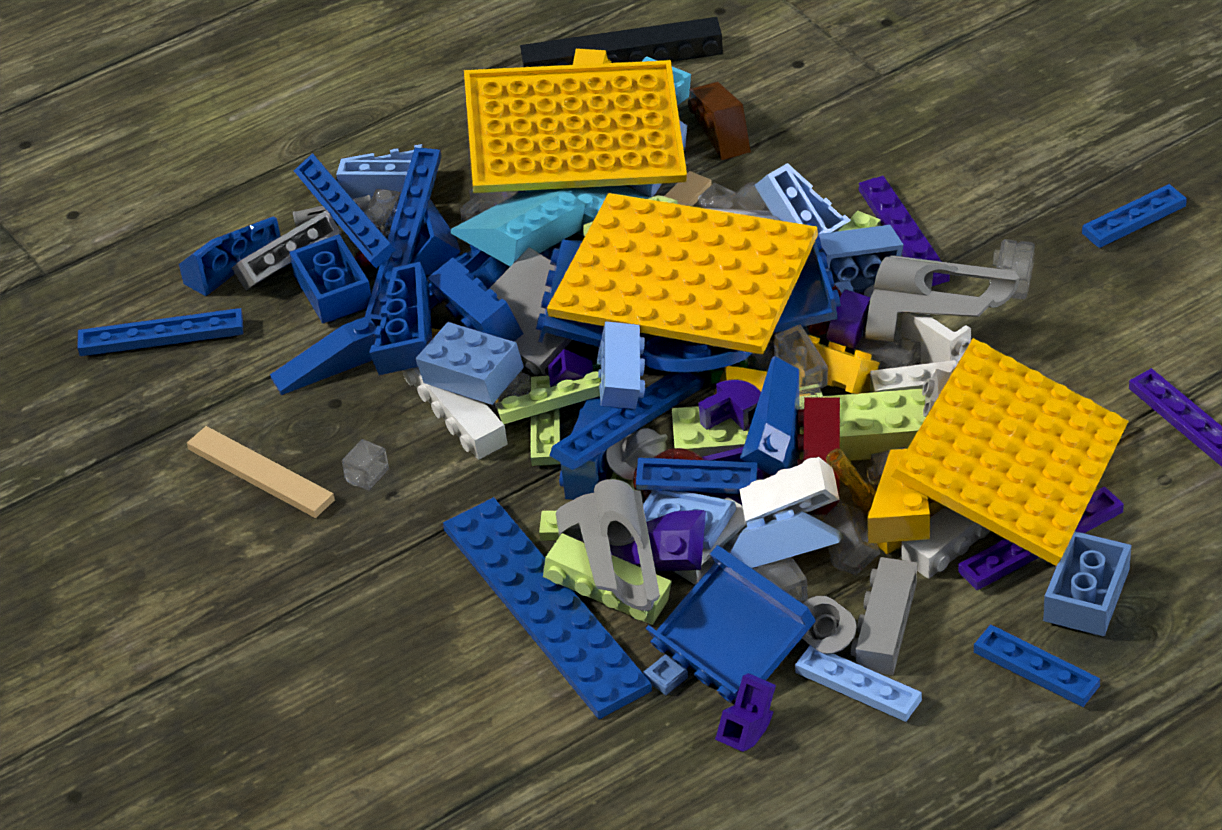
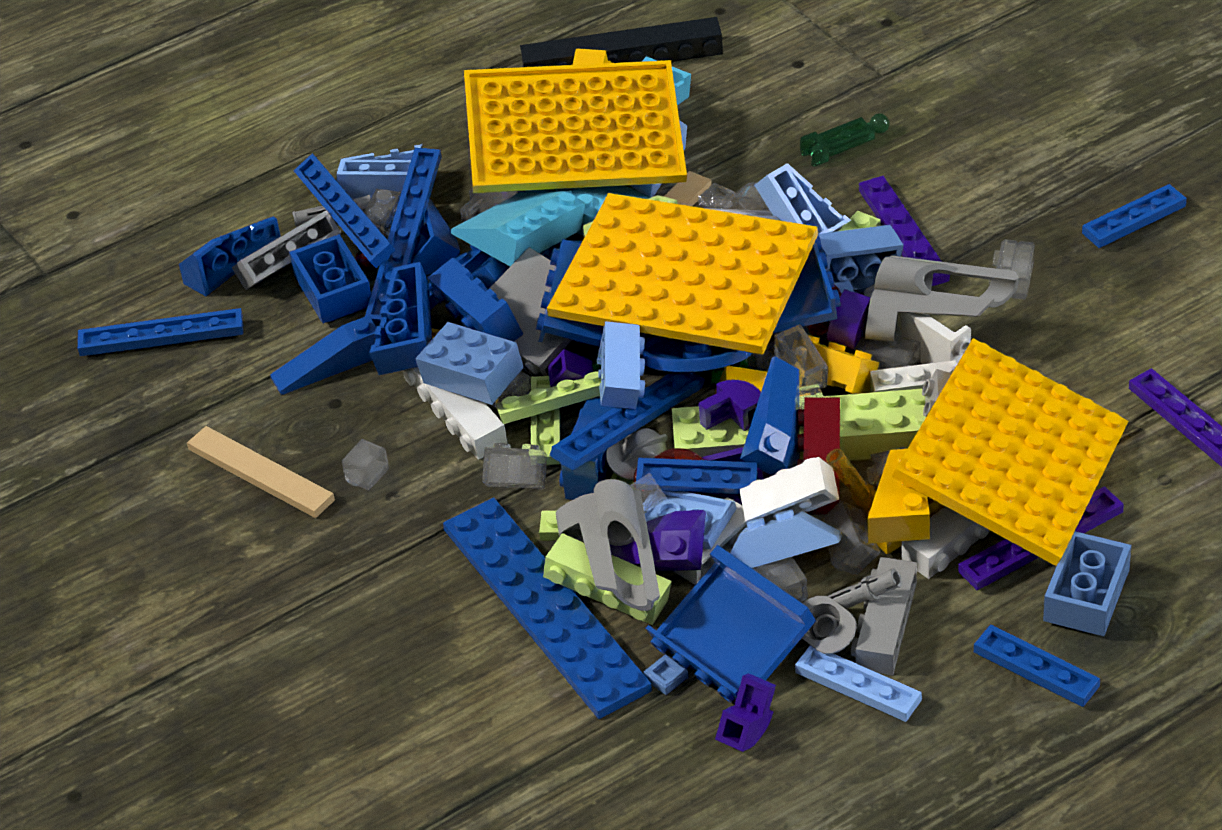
reddish brown wedge [688,81,751,160] -> none
none -> clear brick [482,443,547,489]
none -> clear tile [630,473,667,513]
none -> clear green plate [800,113,890,166]
none -> light grey pin [827,568,902,609]

